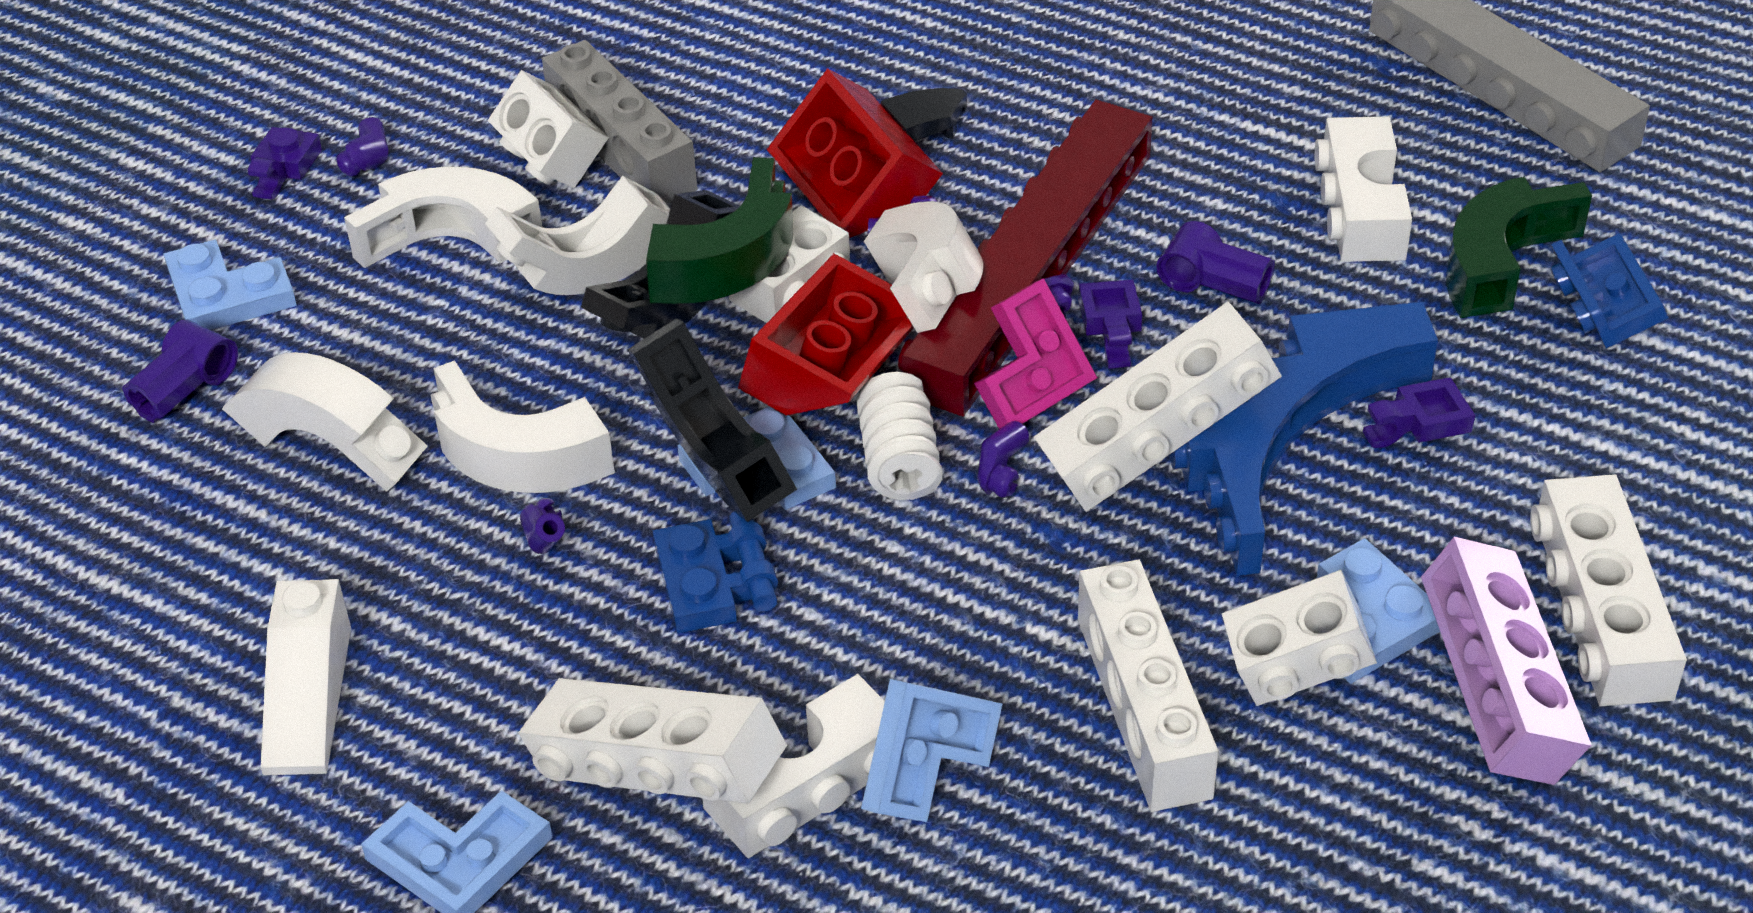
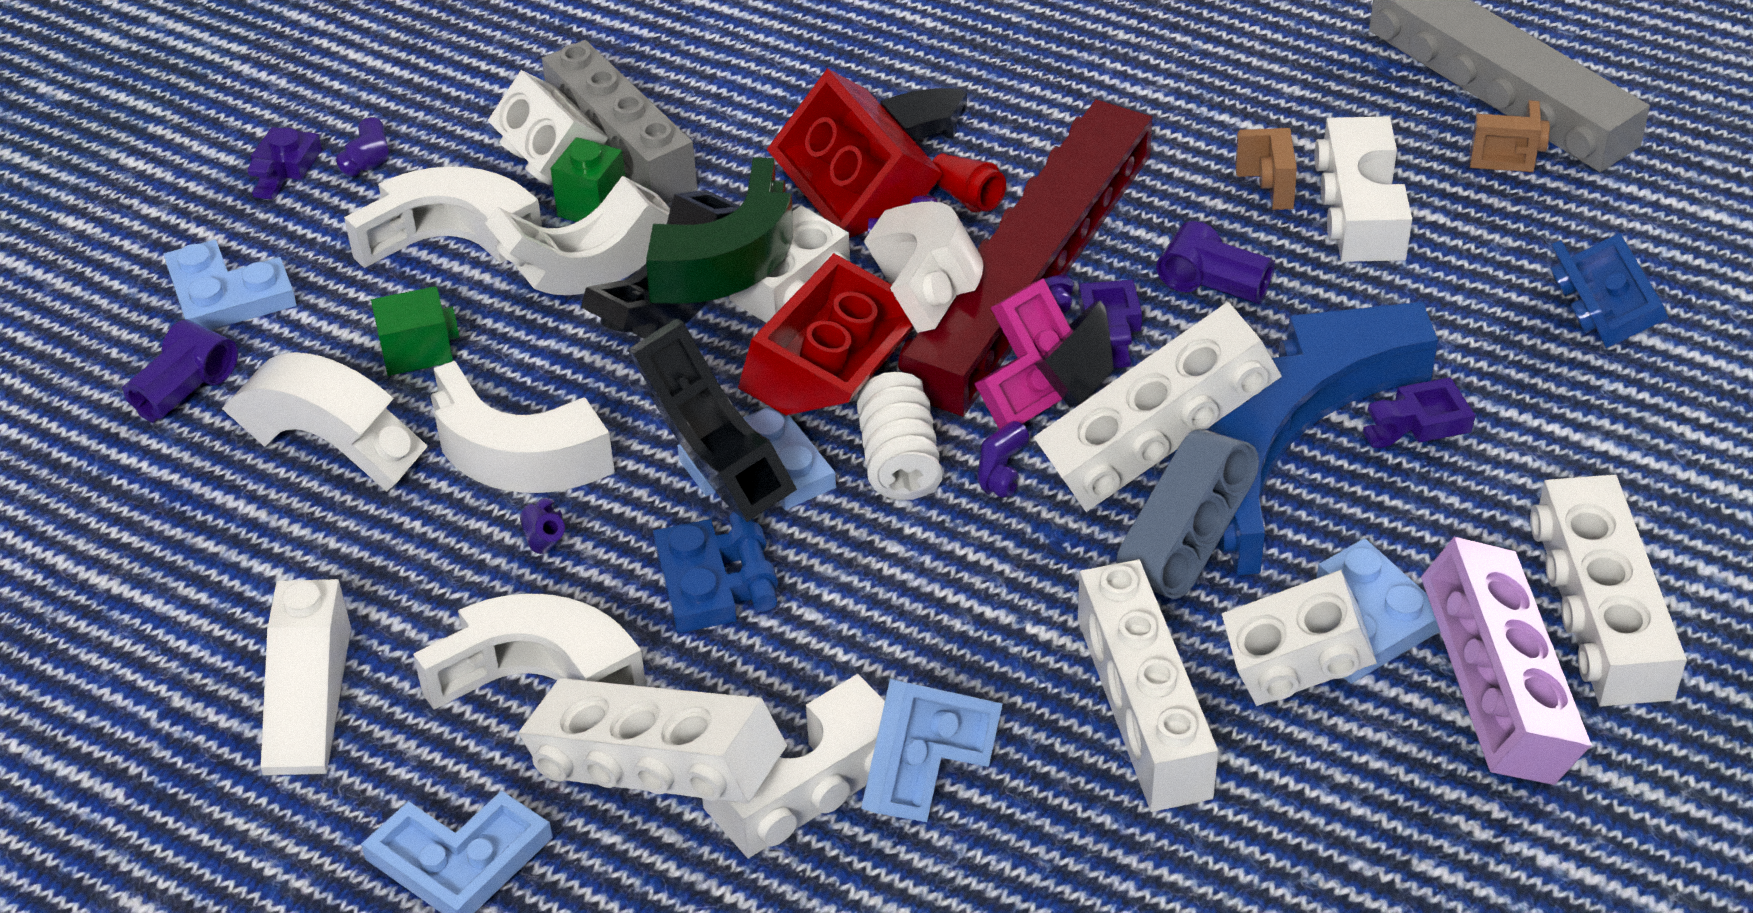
dark green arch [1446,176,1592,318] -> none
none -> green brick [371,286,460,376]
none -> white arch [413,594,646,710]
none -> green brick [550,137,626,222]
none -> red cone [932,153,1006,212]
none -> black slope [1035,301,1113,408]
none -> sand blue beam [1116,429,1259,599]
none -> medium nougat bracket [1235,128,1297,210]
none -> medium nougat bracket [1470,100,1550,172]

